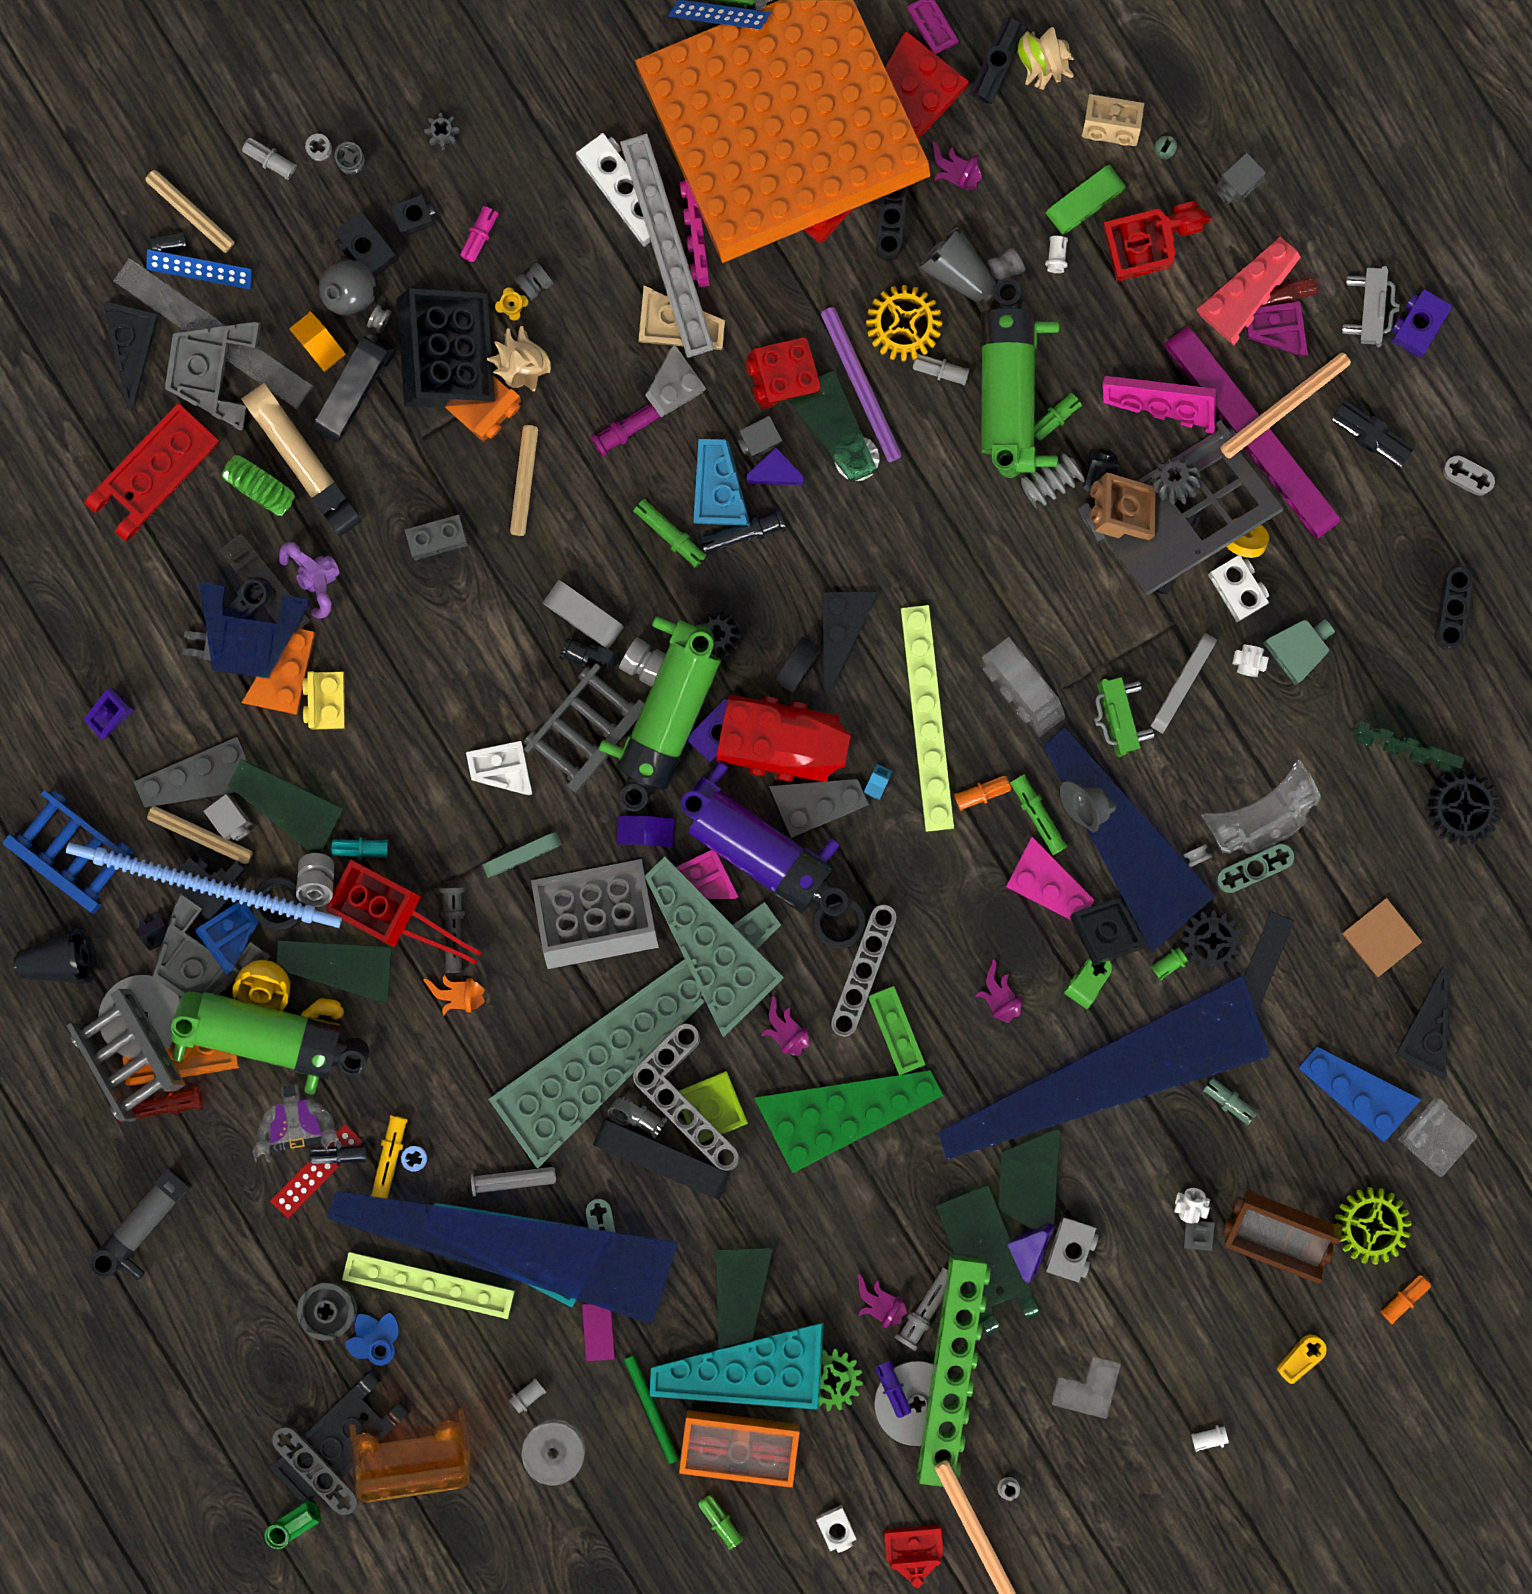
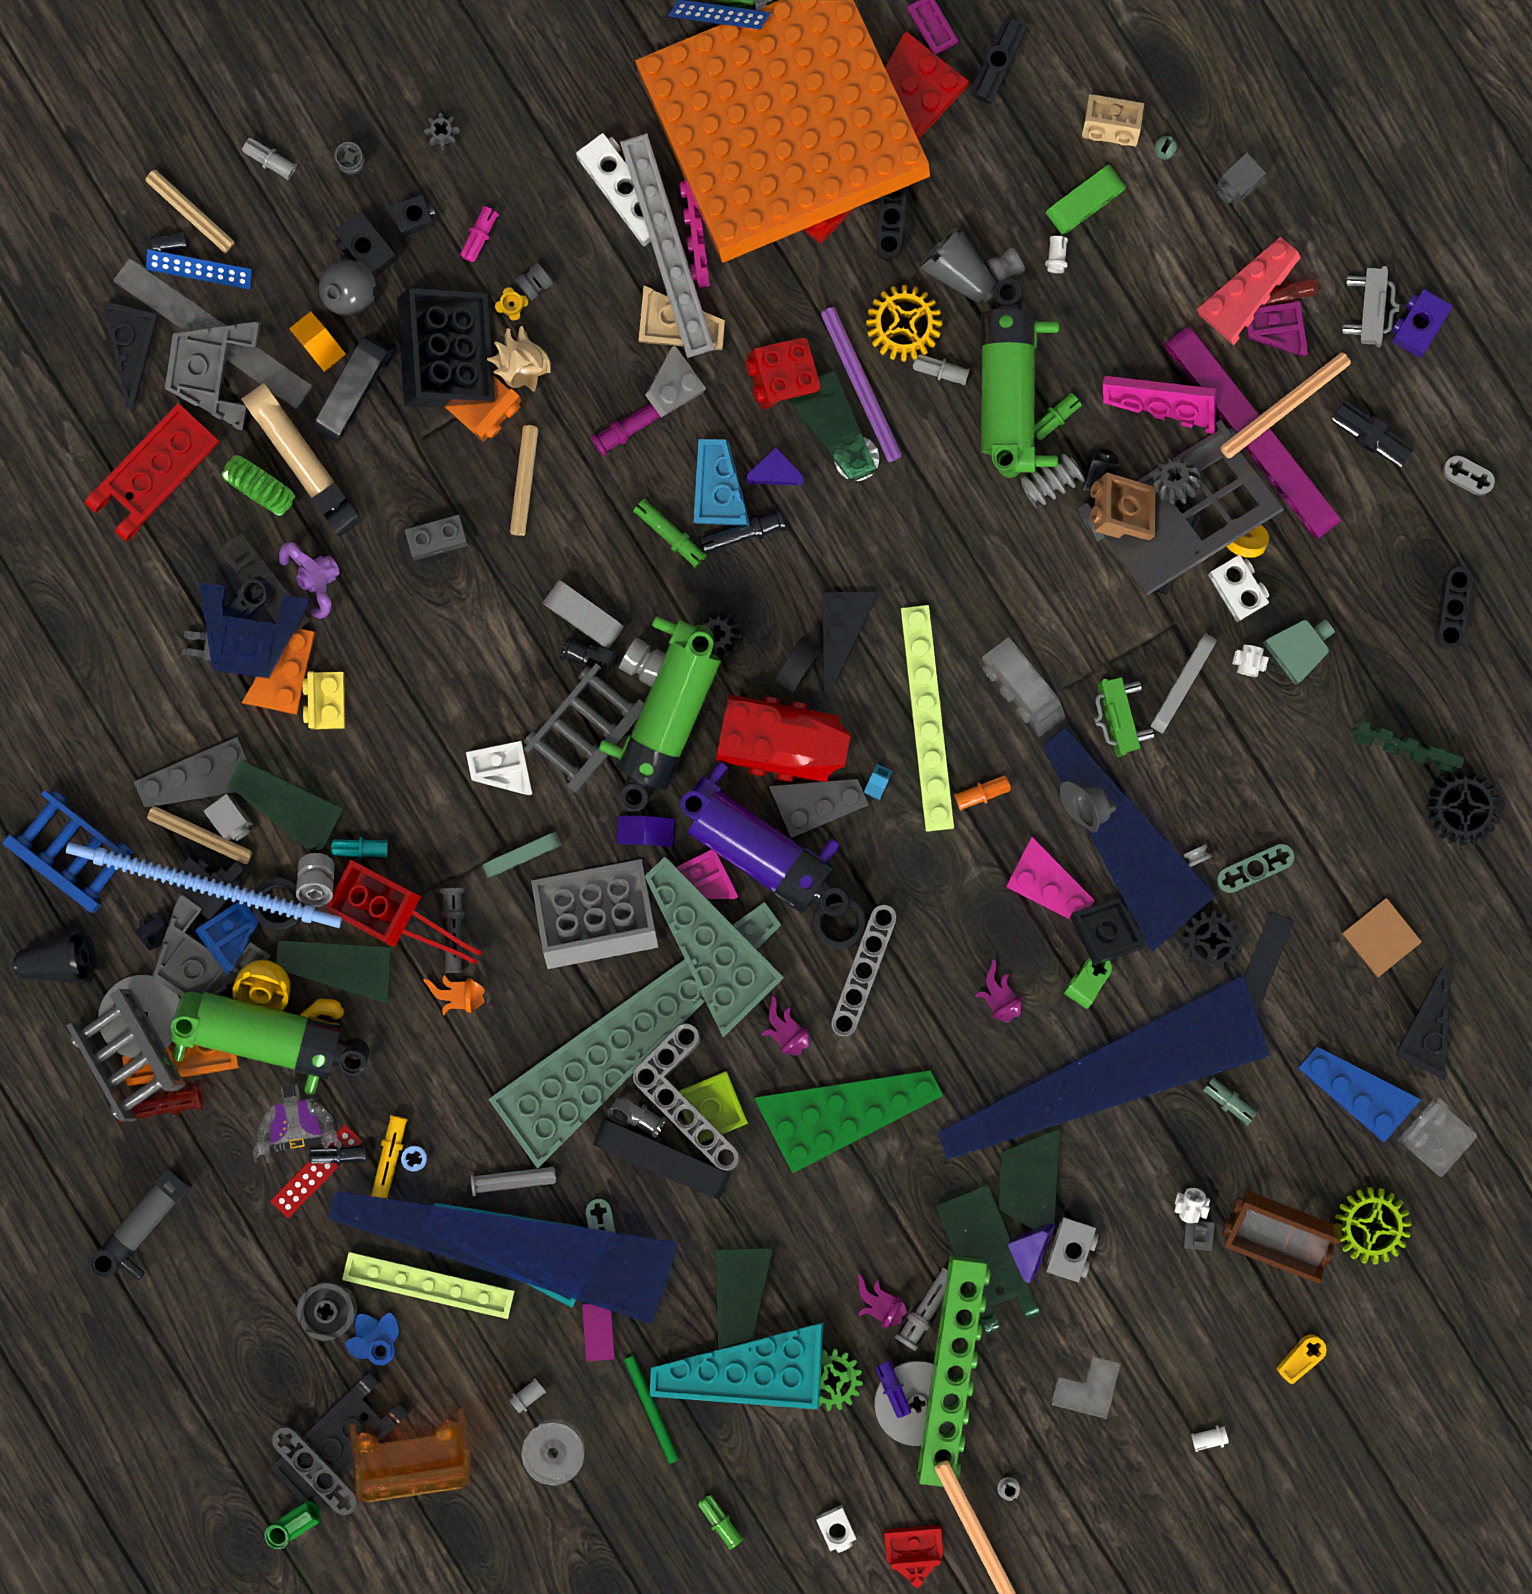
dark purple slope [83,687,135,740] -> none
light grey bush [305,134,332,161] -> none
light grey bush [367,304,391,333] -> none
clear brick [679,1410,800,1488] -> none
dark purple brick [687,699,727,764] -> none
dark grey brick [737,416,782,460] -> none
bright green plate [868,986,925,1075] -> none
magenta piece [932,141,982,190] -> none
bright green pin [1010,774,1068,856] -> none
tan hair [1018,27,1074,90] -> none
red brick [1103,201,1213,282] -> none
bright green pin [1151,947,1188,981] -> none
clear windscreen [1201,760,1321,854] -> none
orange axle [1380,1275,1431,1325] -> none

